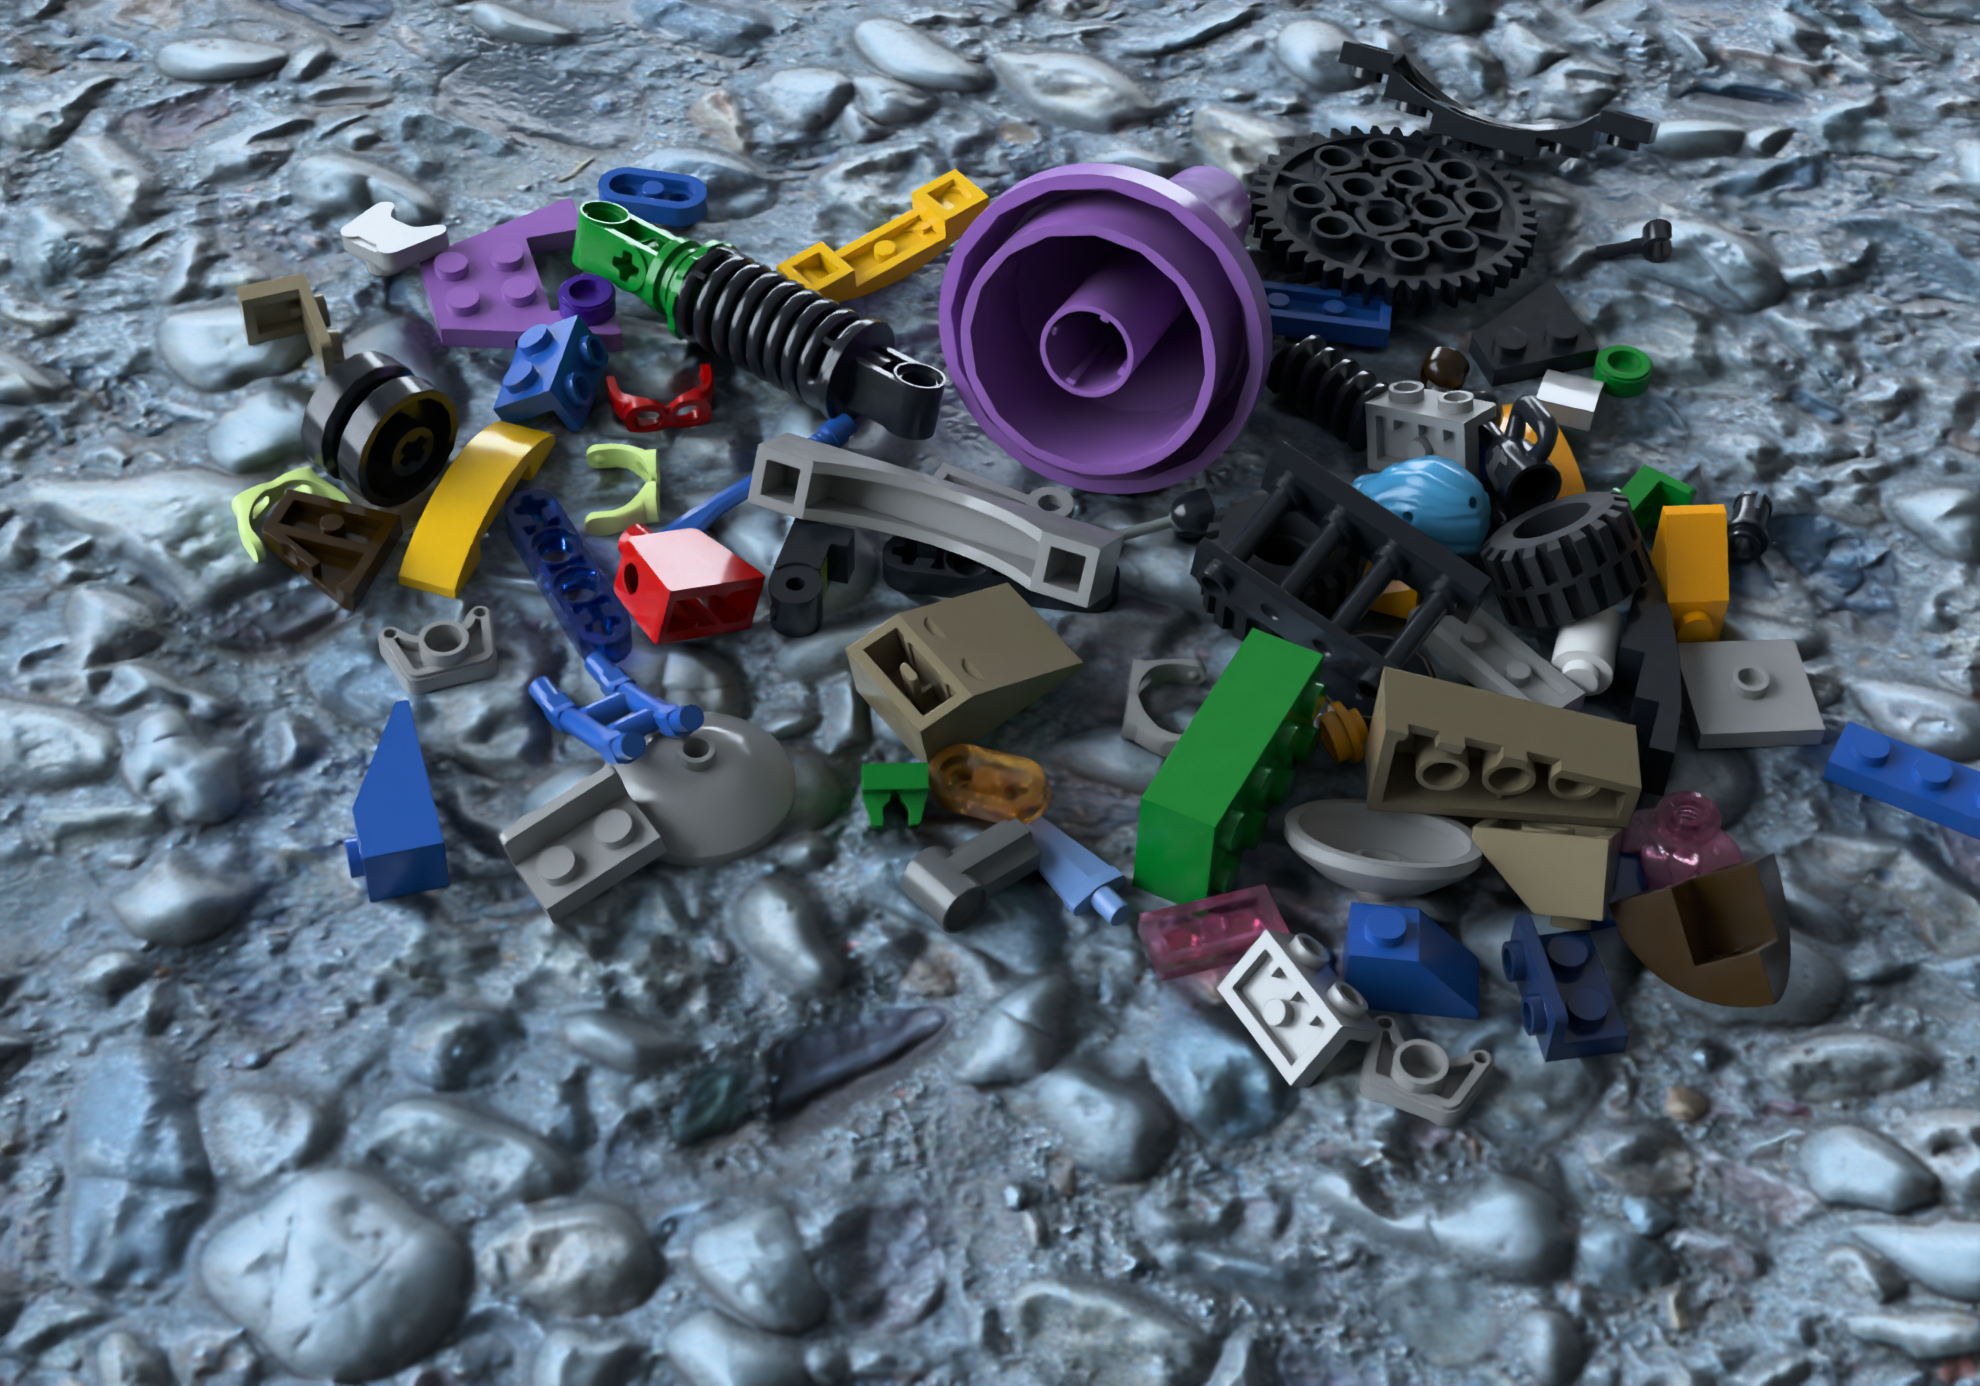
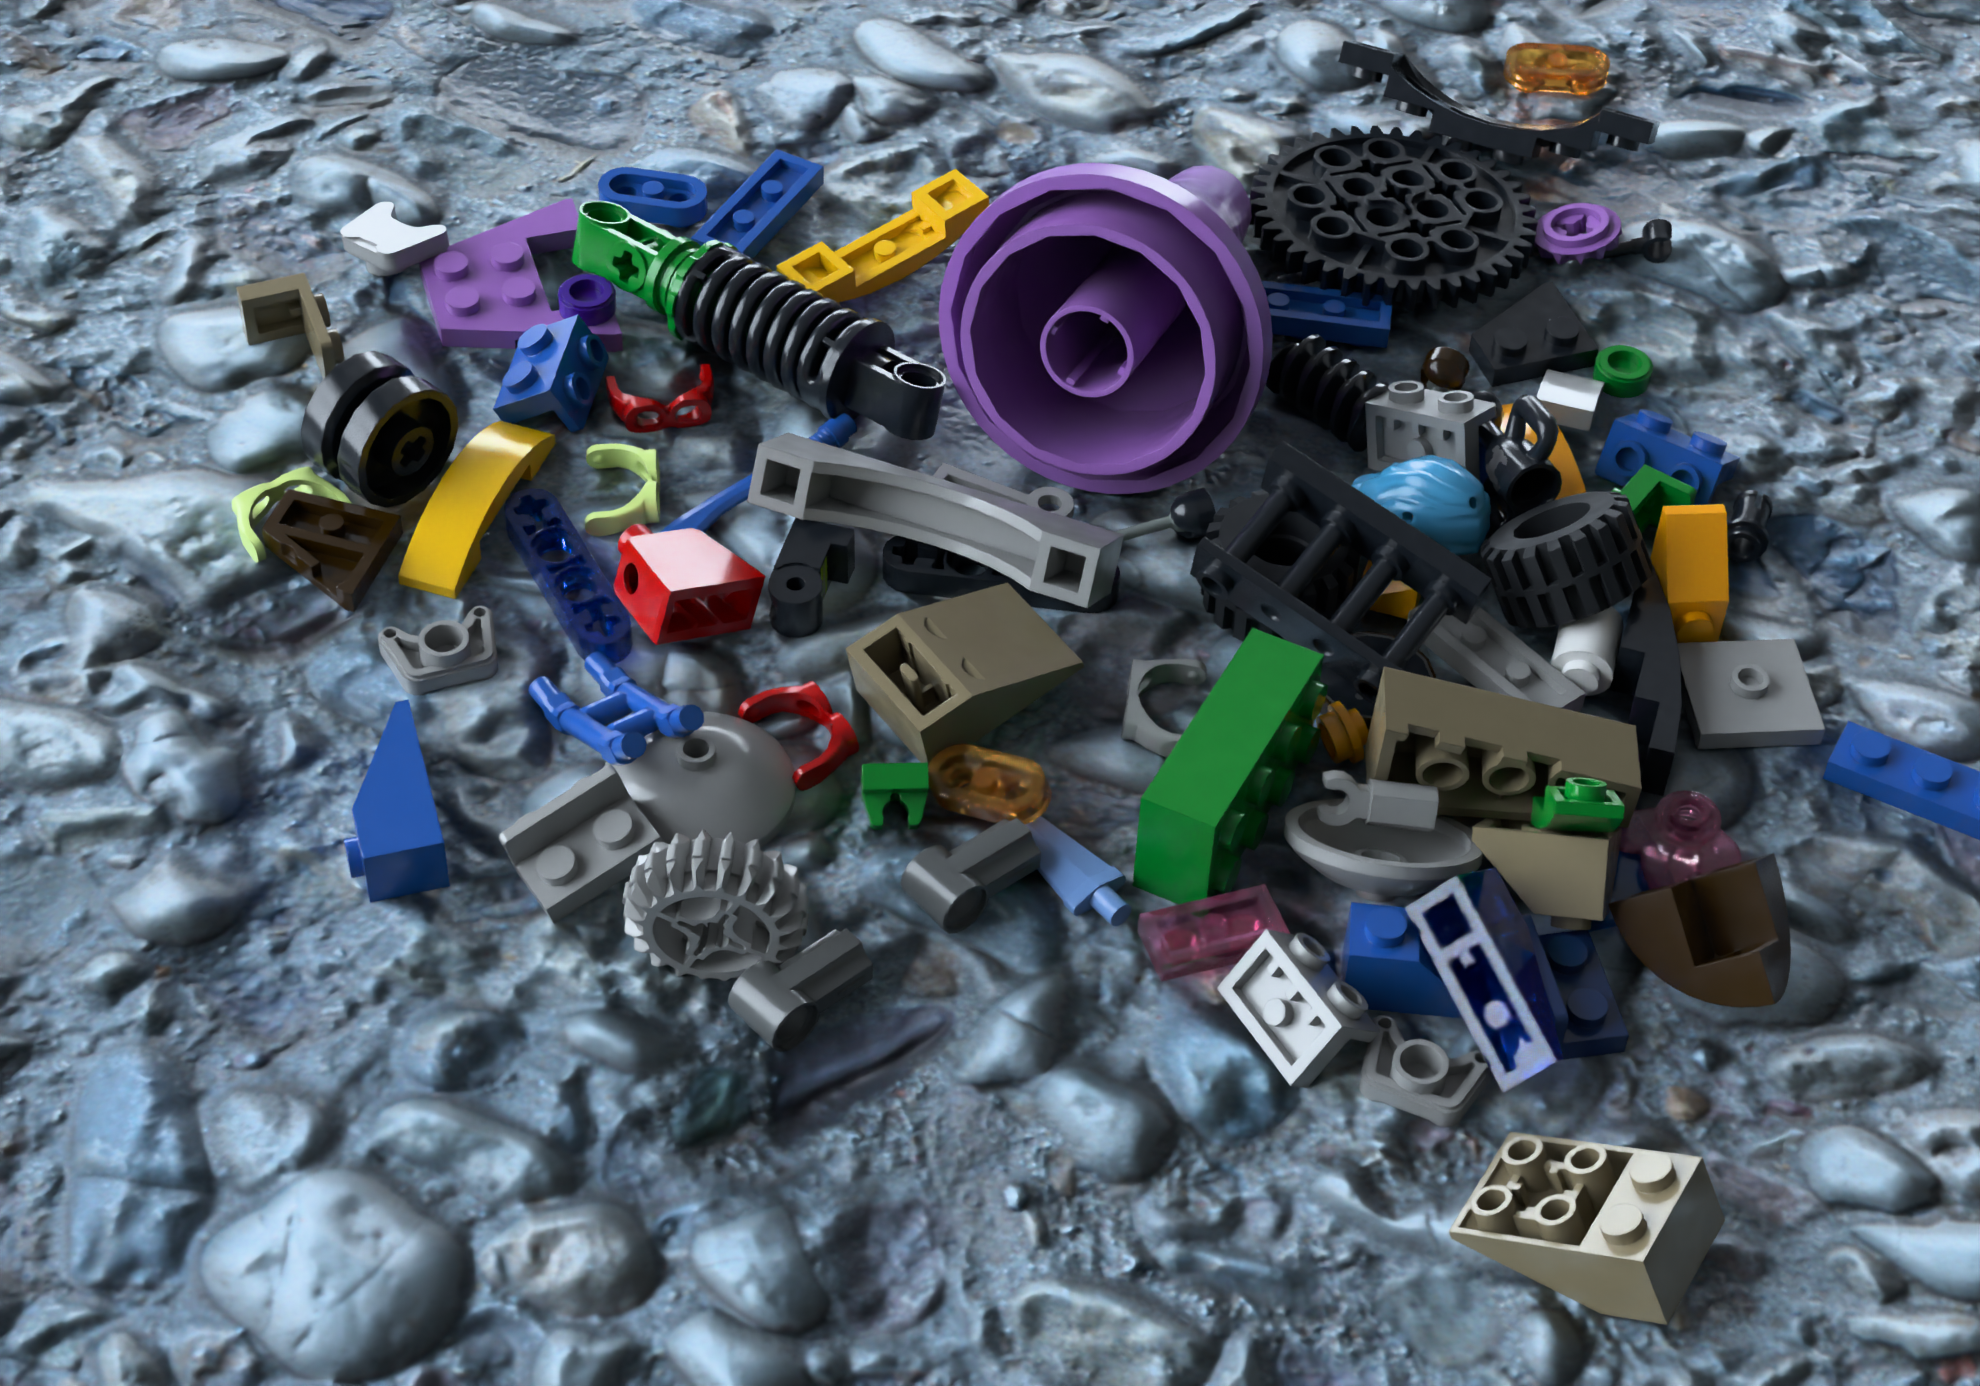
none -> light grey gear [622,829,809,981]
none -> blue plate [691,149,824,258]
none -> dark grey piece [728,928,873,1052]
none -> red cap [738,681,859,791]
none -> light grey bar [1317,770,1439,832]
none -> clear blue slope [1405,868,1563,1093]
none -> dark tan slope [1449,1132,1725,1325]
none -> clear orange plate [1503,42,1610,96]
none -> green slope [1531,777,1625,833]
none -> medium lavender gear [1534,203,1622,265]
none -> blue bracket [1595,409,1740,505]

